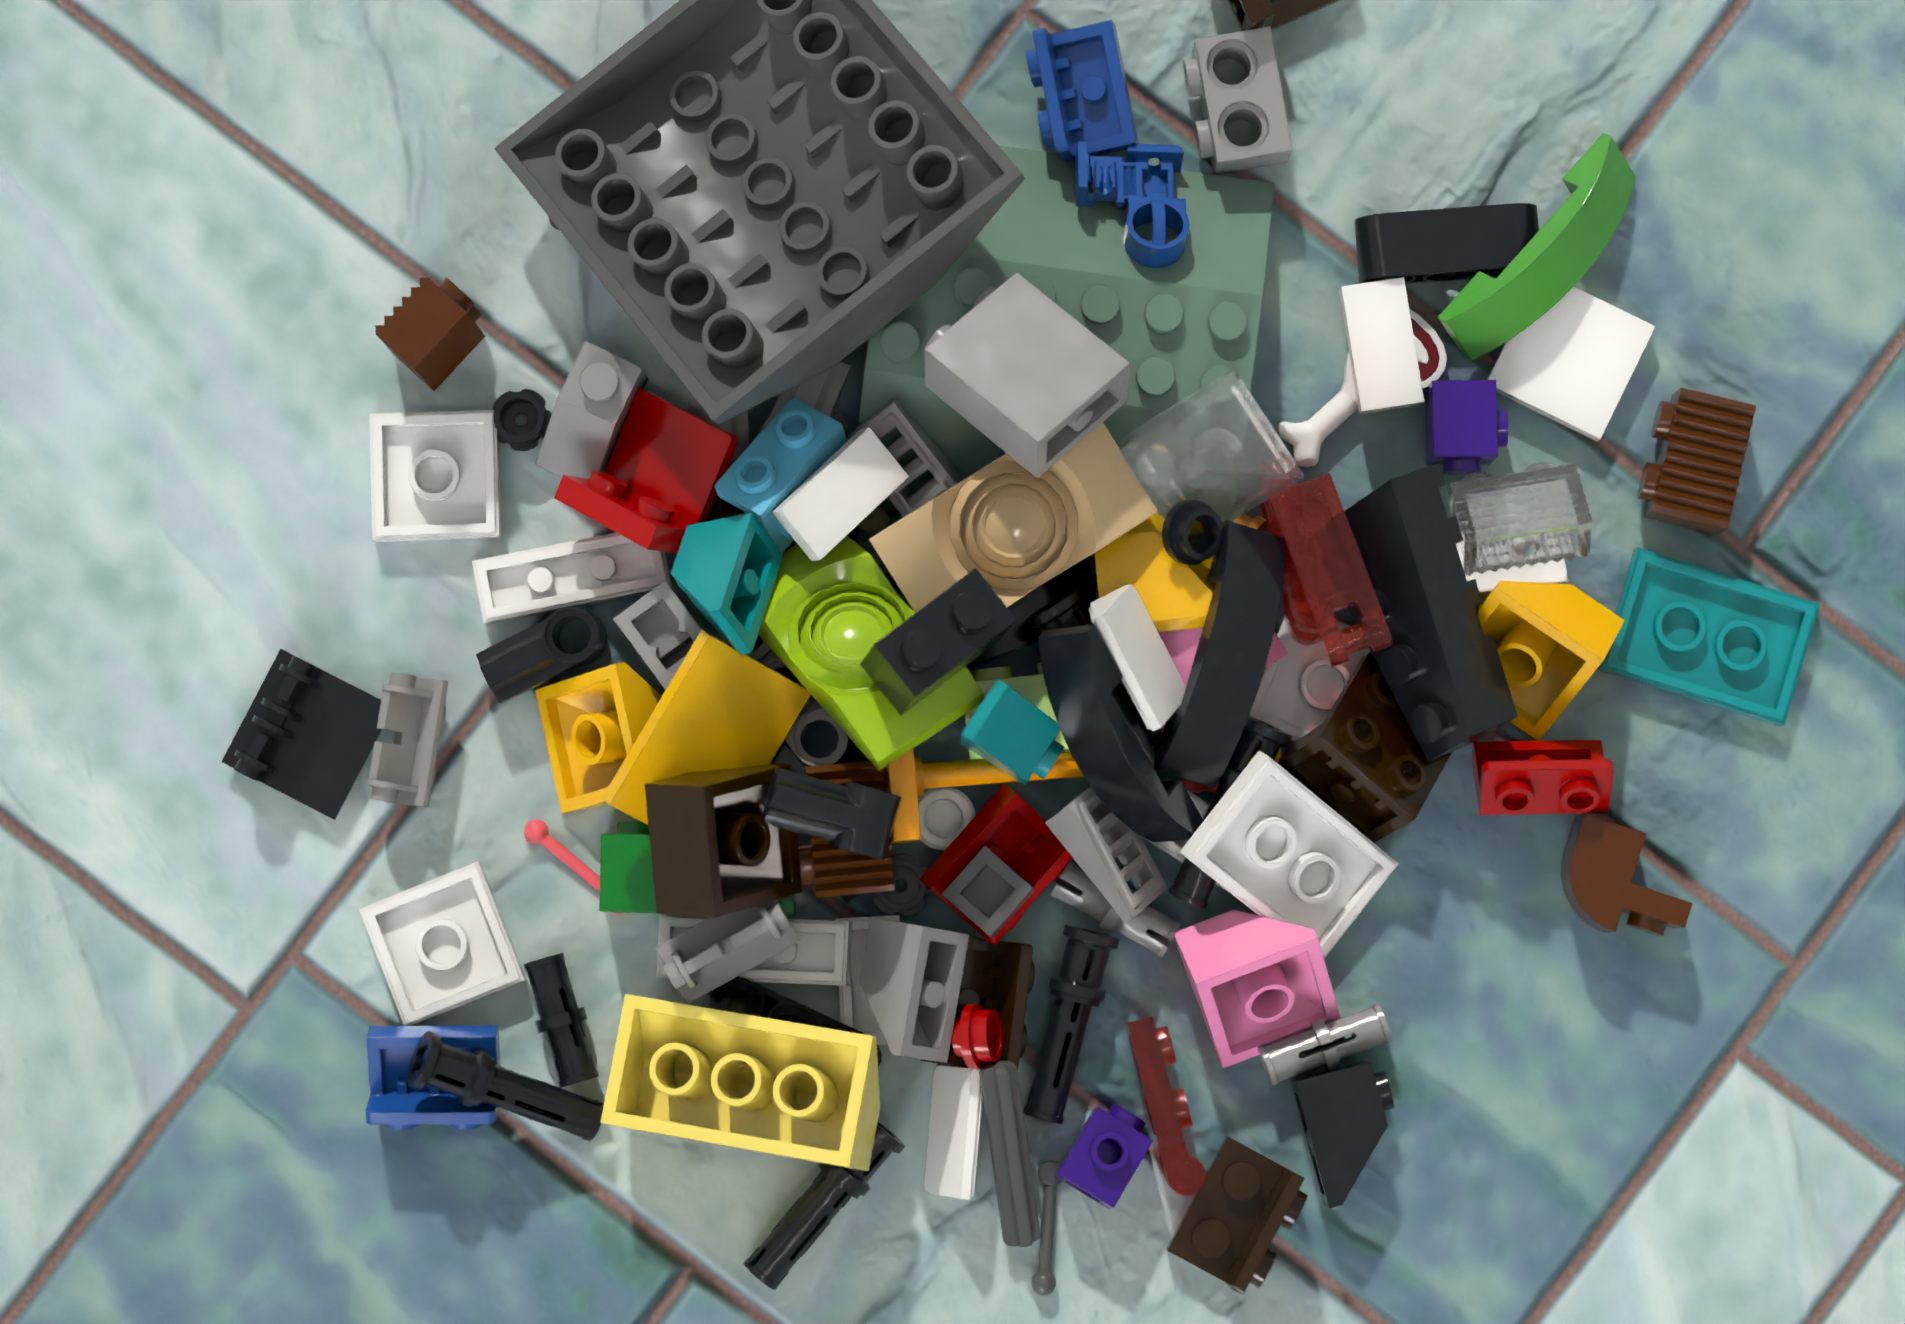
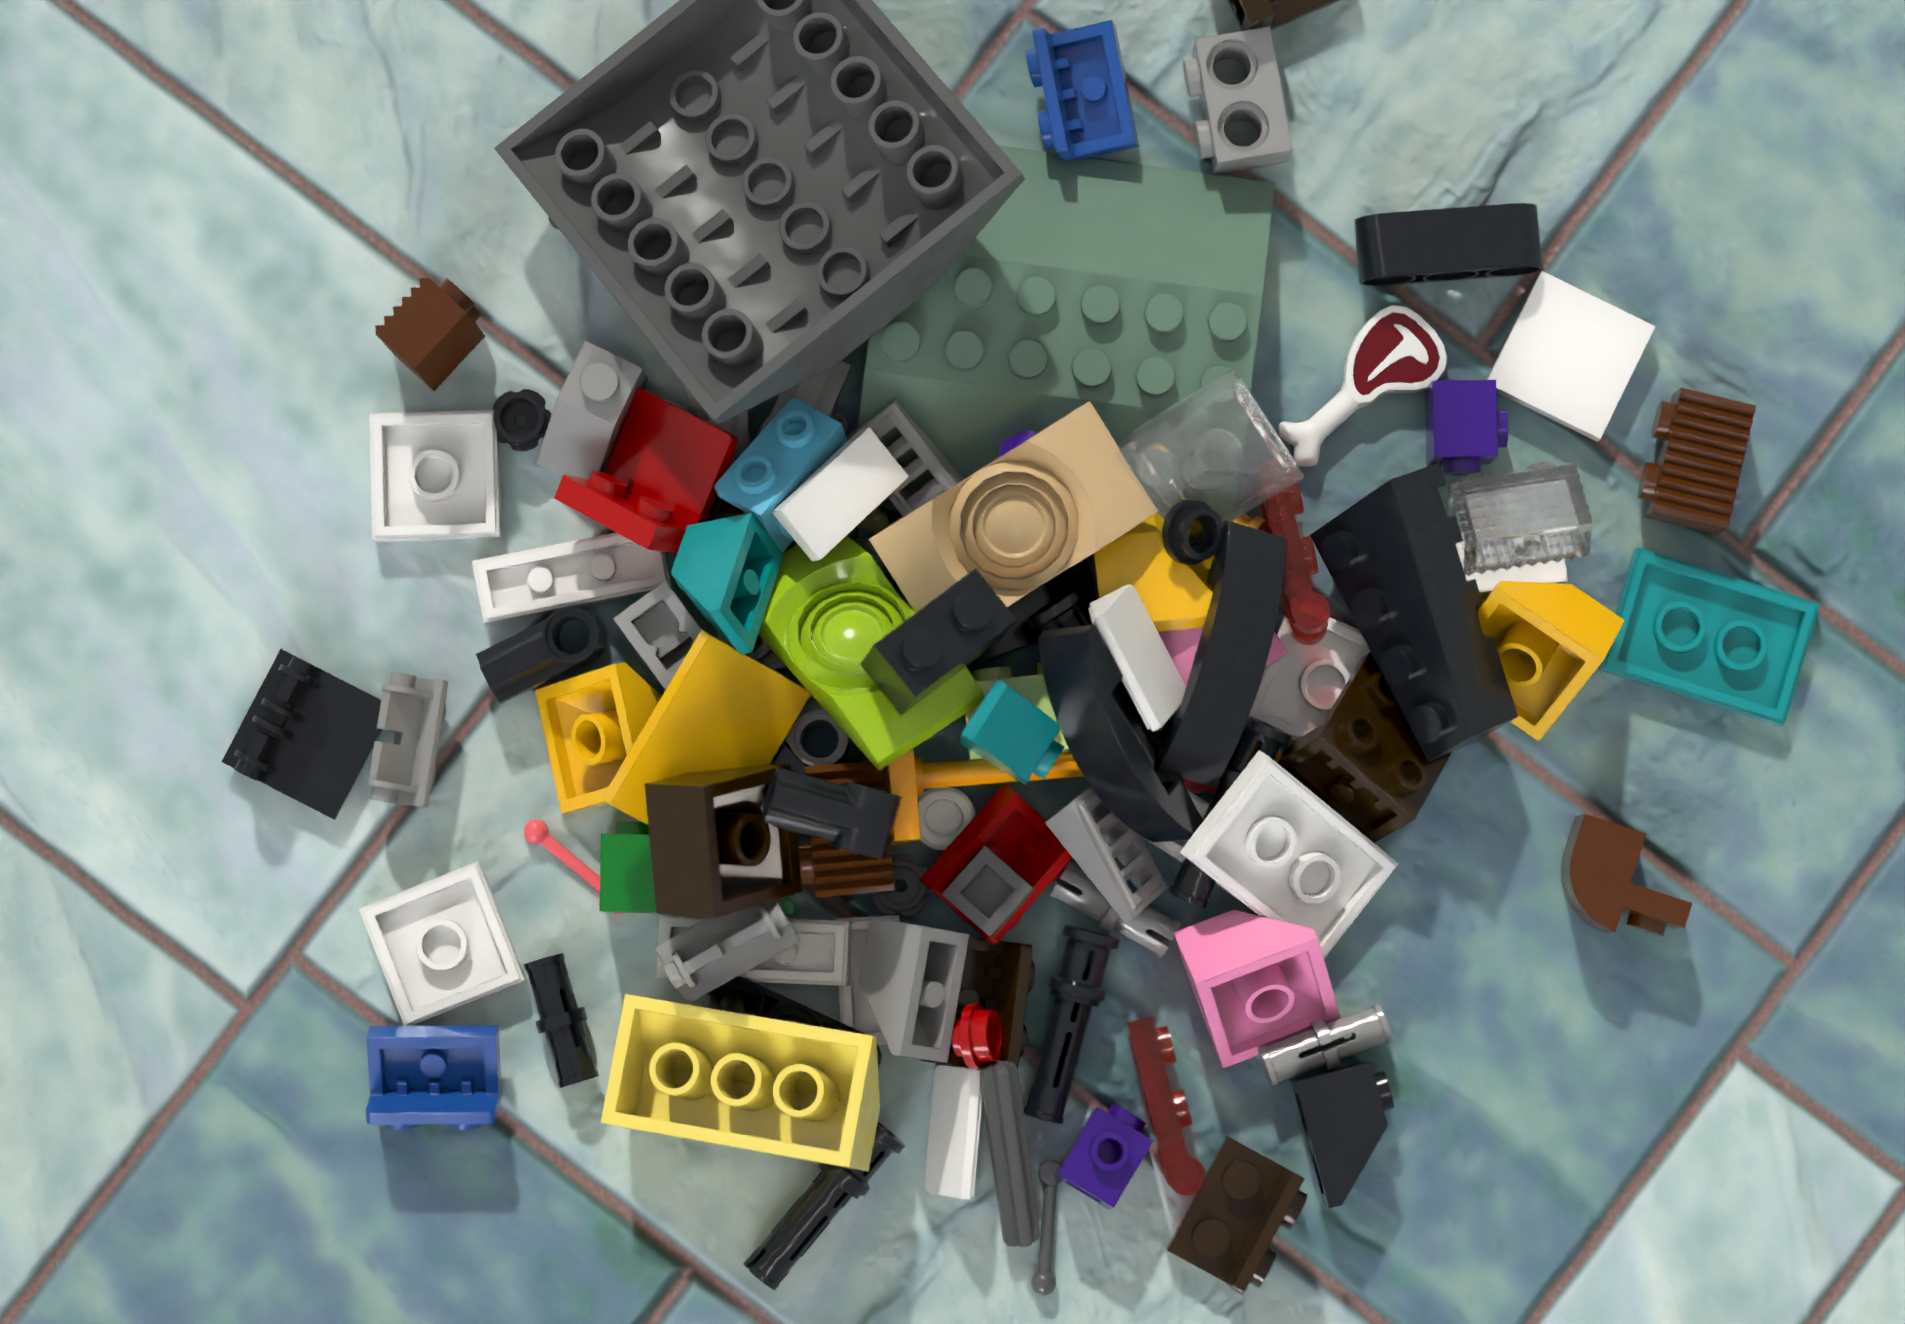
black pin [407,1031,604,1141] -> none
light grey brick [924,272,1130,478] -> none
blue piece [1075,141,1190,268] -> none
clear red plate [1268,473,1393,667] -> none
white tile [1339,277,1424,414] -> none
bright green slope [1437,133,1636,360] -> none
red bracket [1472,740,1614,815] -> none

